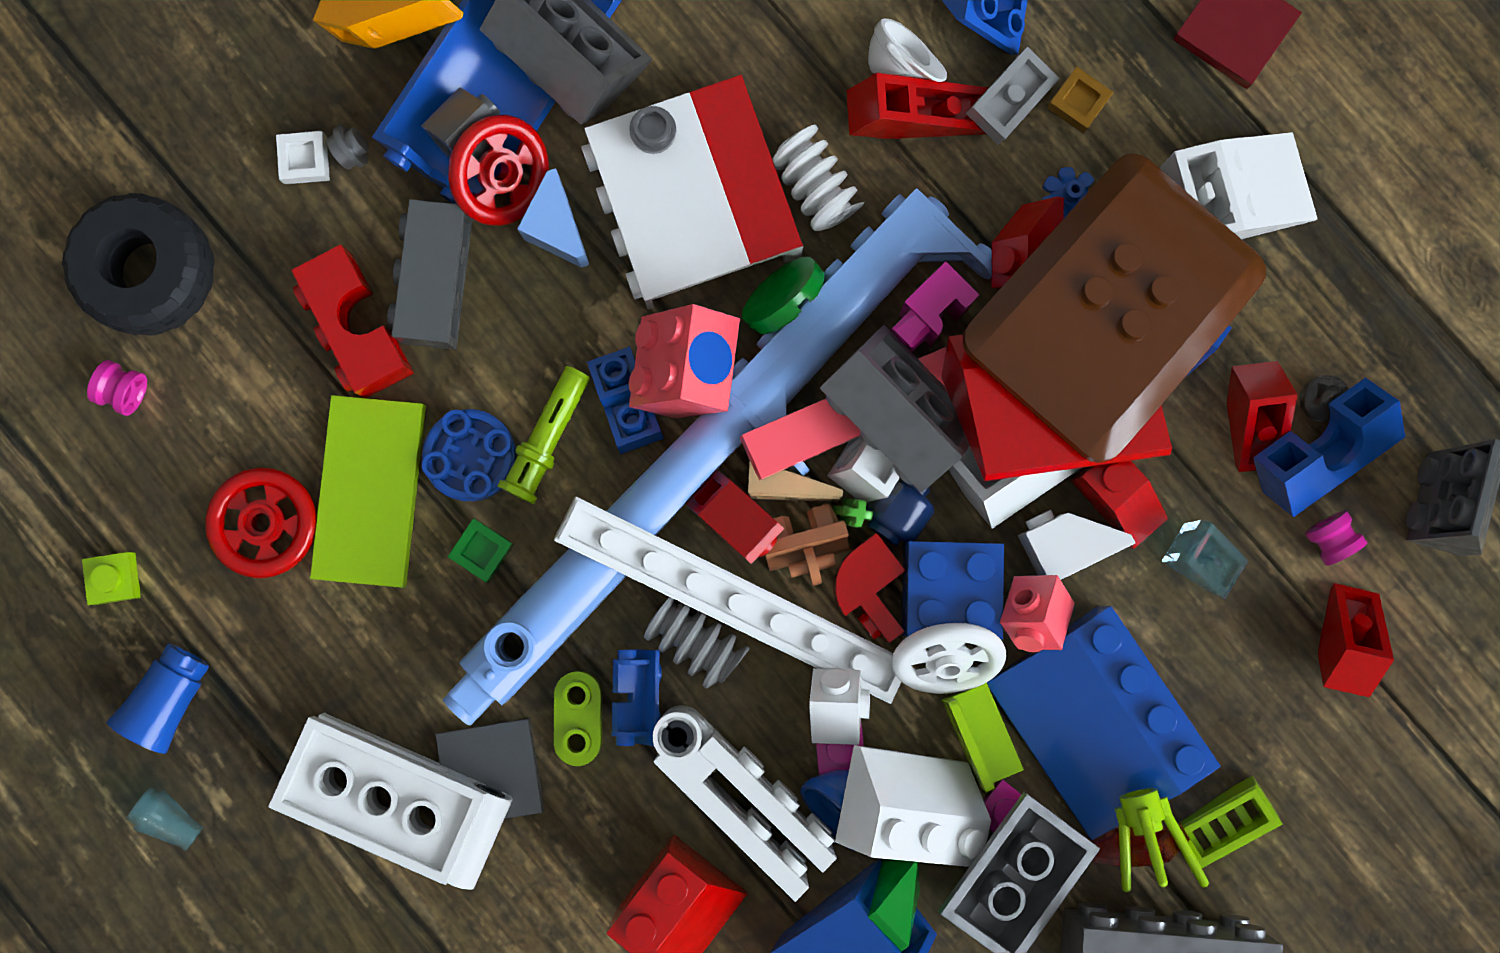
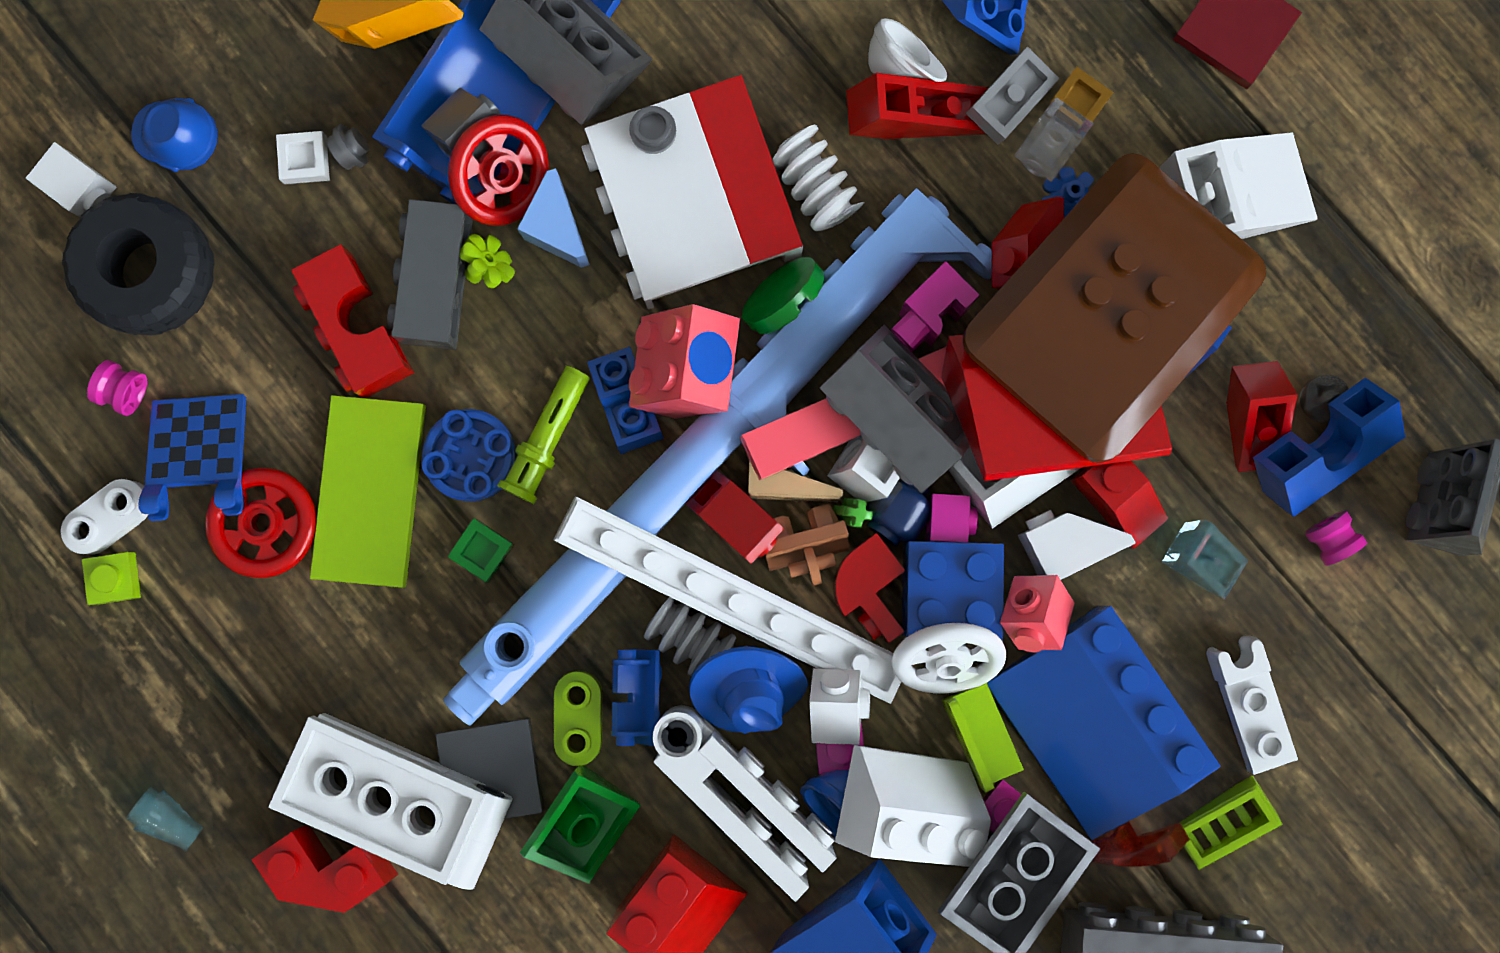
blue plant [106,643,209,754] -> none
green slope [868,859,920,951] -> none
lime plant [1114,788,1209,892] -> none
red slope [1318,583,1394,698] -> none
none -> white brick [26,142,117,218]
none -> white plate [61,479,148,554]
none -> blue hat [131,98,218,172]
none -> blue flag [138,394,247,521]
none -> red brick [251,824,398,913]
none -> lime plant [459,234,515,288]
none -> green slope [520,765,641,884]
none -> blue hat [689,647,808,734]
none -> dark pink plate [925,494,978,543]
none -> clear brick [1014,97,1094,182]
none -> white plate [1206,636,1298,775]

